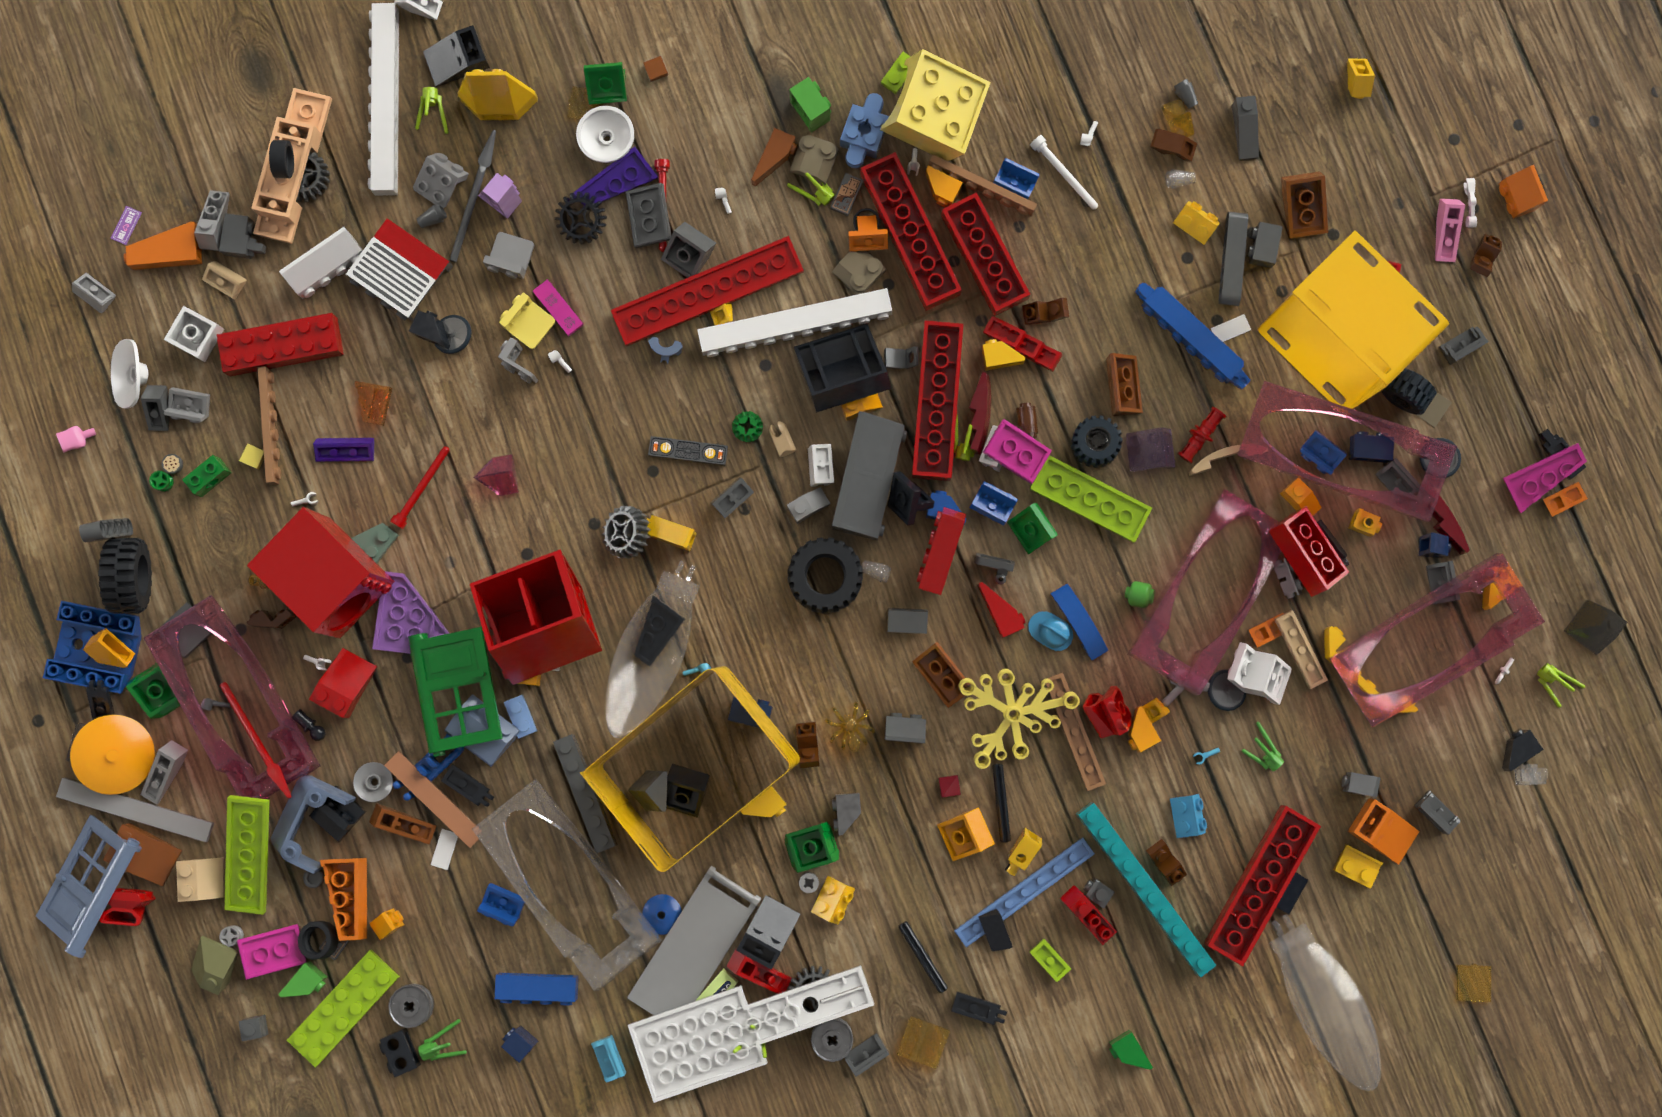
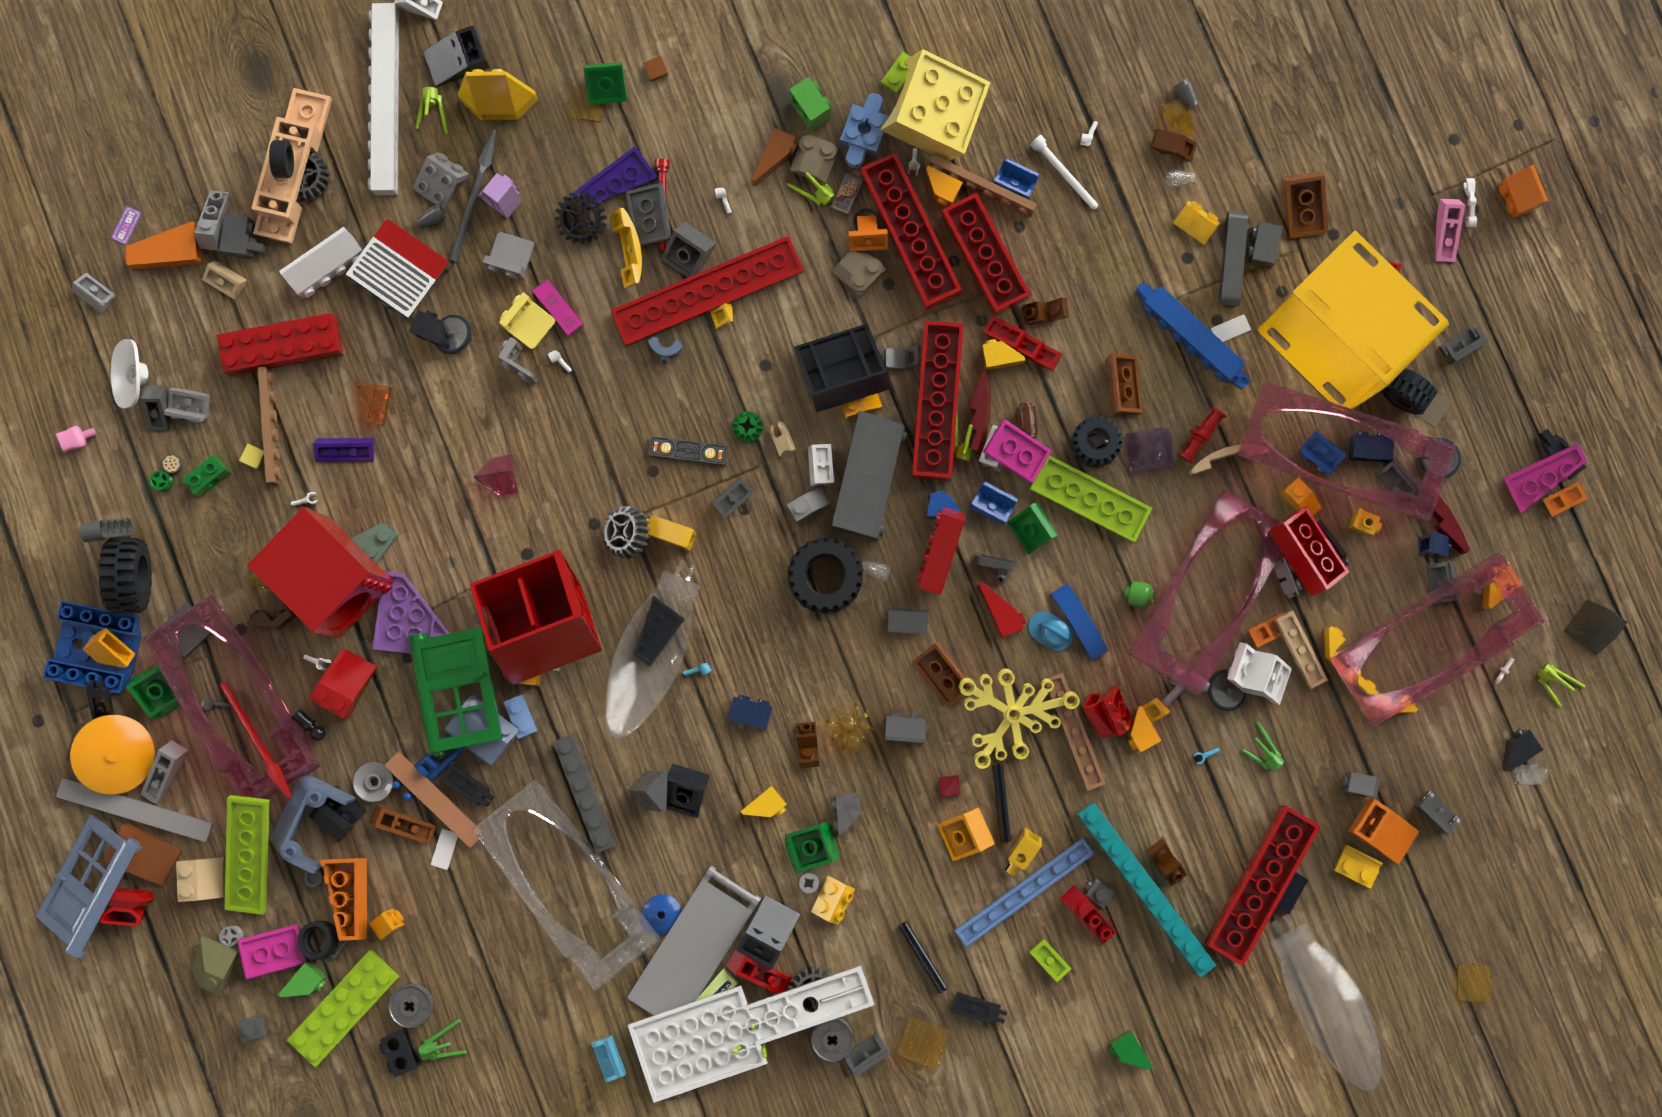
white brick [164,306,224,362] -> none
red piece [390,446,449,529] -> none
blue bracket [477,883,527,927] -> none
blue brick [495,973,579,1005] -> none
dark blue brick [501,1026,538,1063] -> none
white dish [576,106,634,163] -> none
yellow piece [580,666,800,872] -> none
white brick [697,288,892,357] -> none
black bracket [887,471,935,526] -> none
black slope [978,909,1013,951] -> none
dark azure bracket [1170,794,1207,838] -> none
dark grey slope [1232,96,1259,161] -> none
yellow slope [1347,59,1375,99] -> none
reddish brown slope [1470,234,1502,277] -> none
none -> yellow slope [609,208,642,288]

